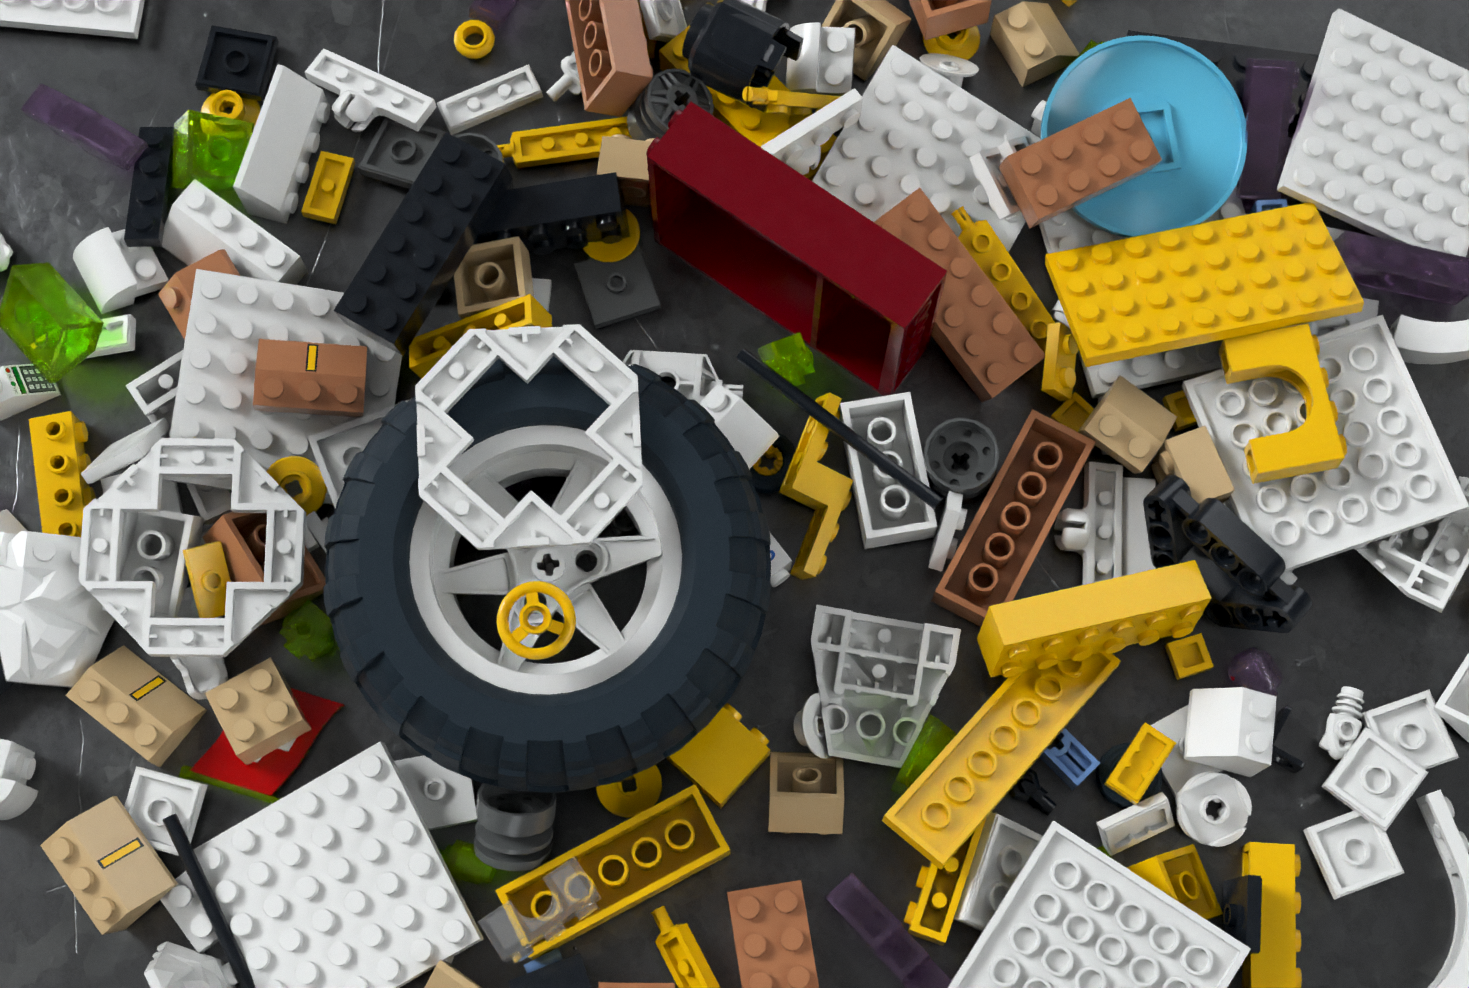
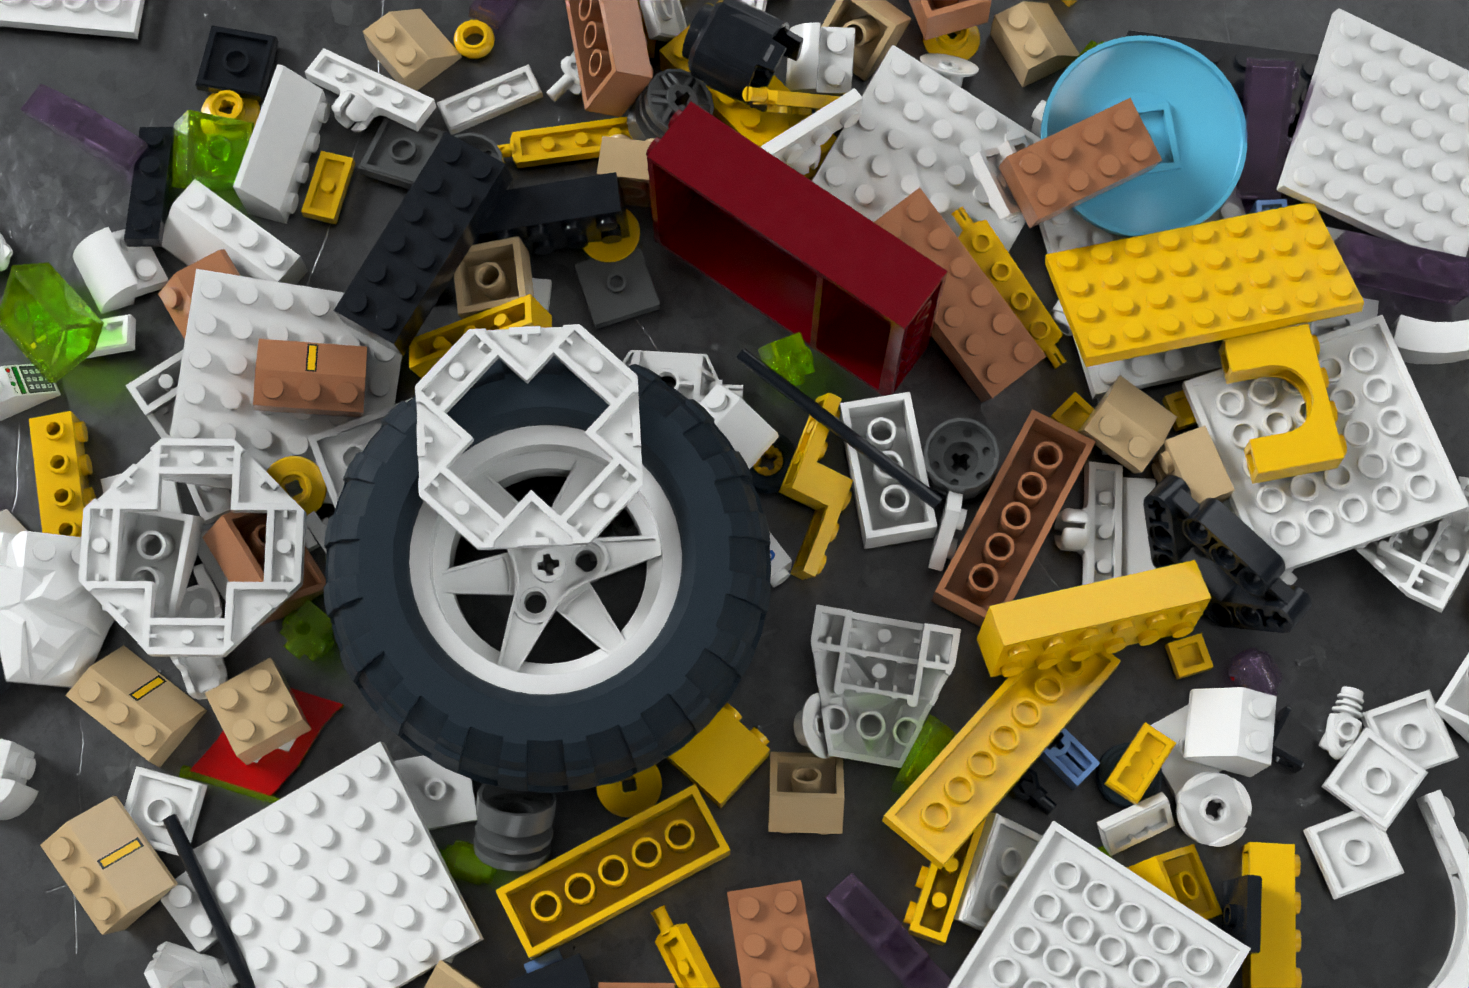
white tile [81,418,171,484] -> none
yellow plate [182,541,231,618] -> none
clear arch [478,856,602,964] -> none
yellow piece [497,581,576,660] -> none
yellow plate [1041,322,1079,401] -> none
none -> tan slope [363,8,462,91]

